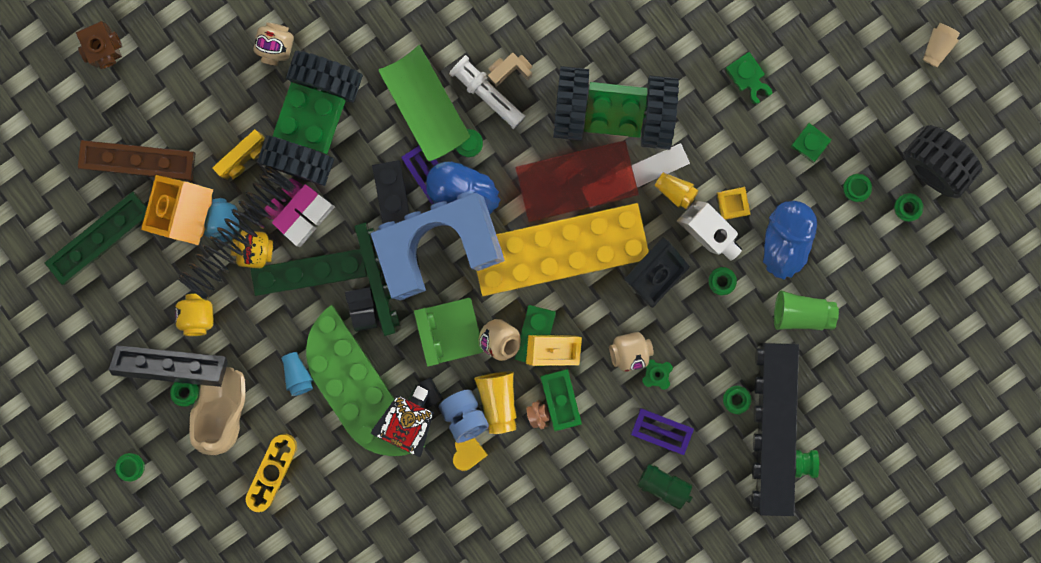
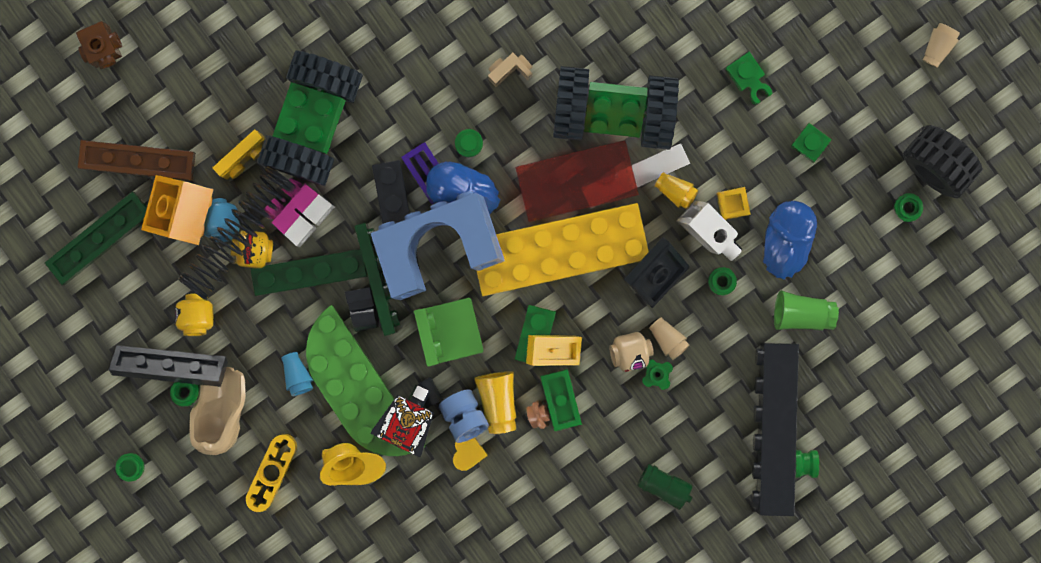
tan head [253,22,294,66] -> none
bright green sticker [378,45,470,161] -> none
white pin [449,55,525,129] -> none
tan head [478,319,521,361] -> none
dark purple tile [631,408,694,455] -> none
green plate [723,386,751,414] -> none
green plate [843,174,872,202] -> none
none -> yellow piece [320,443,386,485]
none -> tan cone [649,317,690,360]

